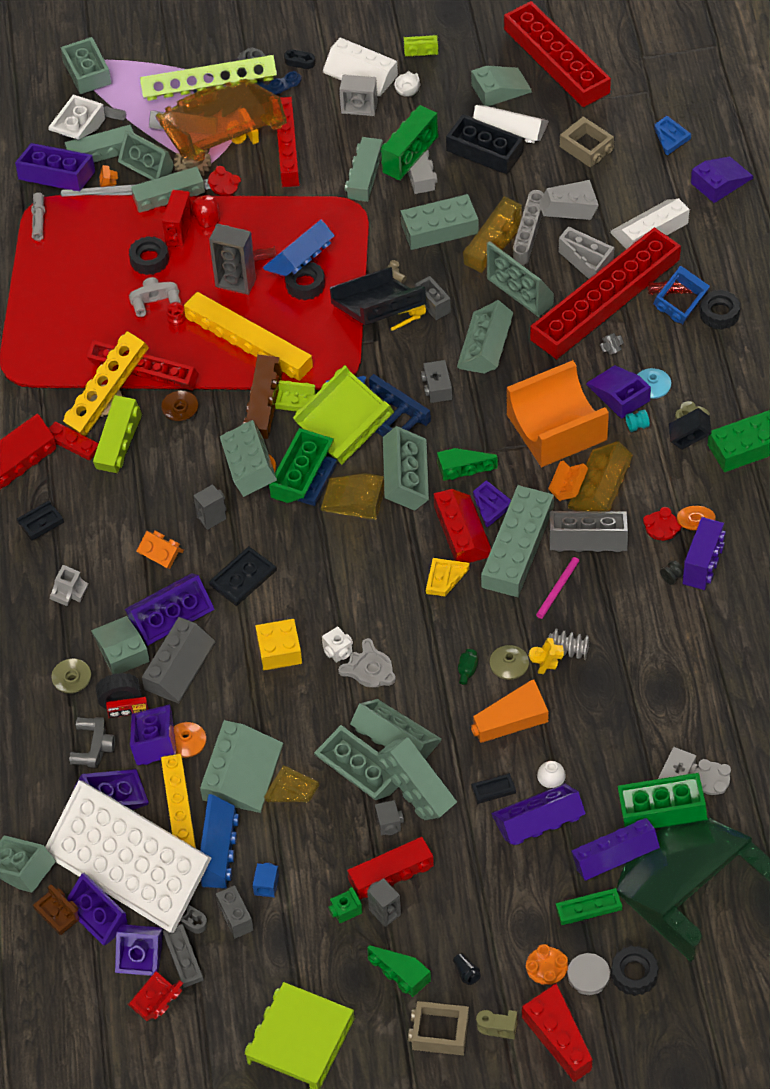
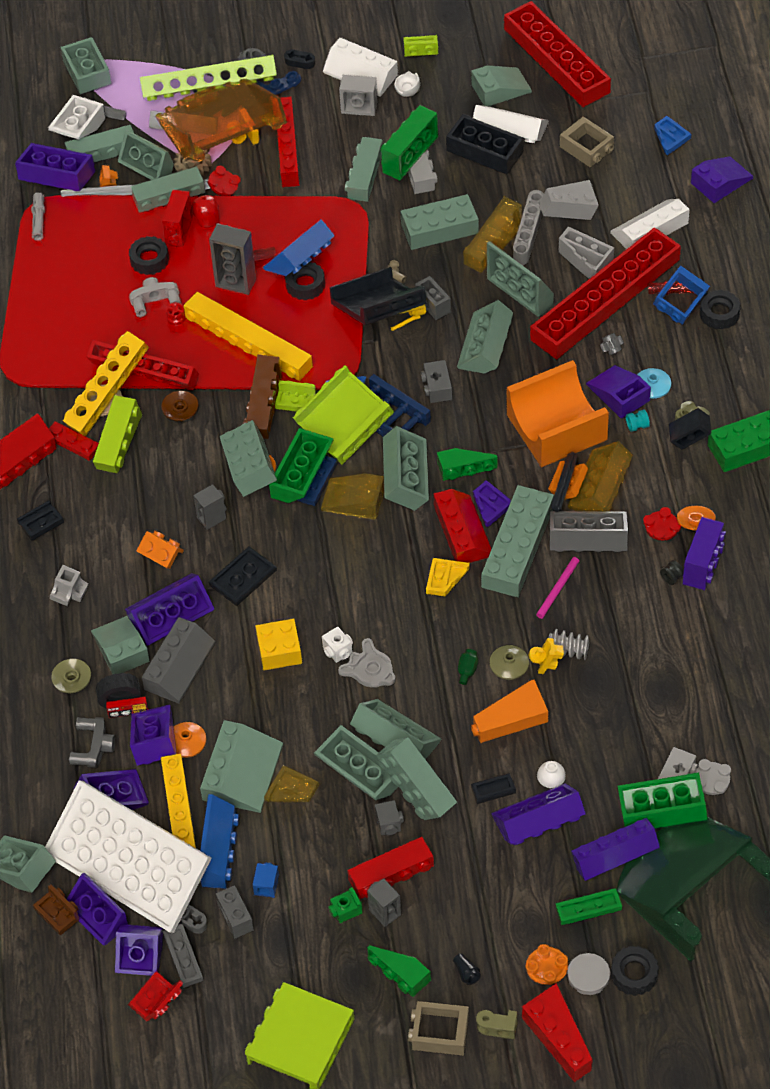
none -> black axle [551,452,578,512]

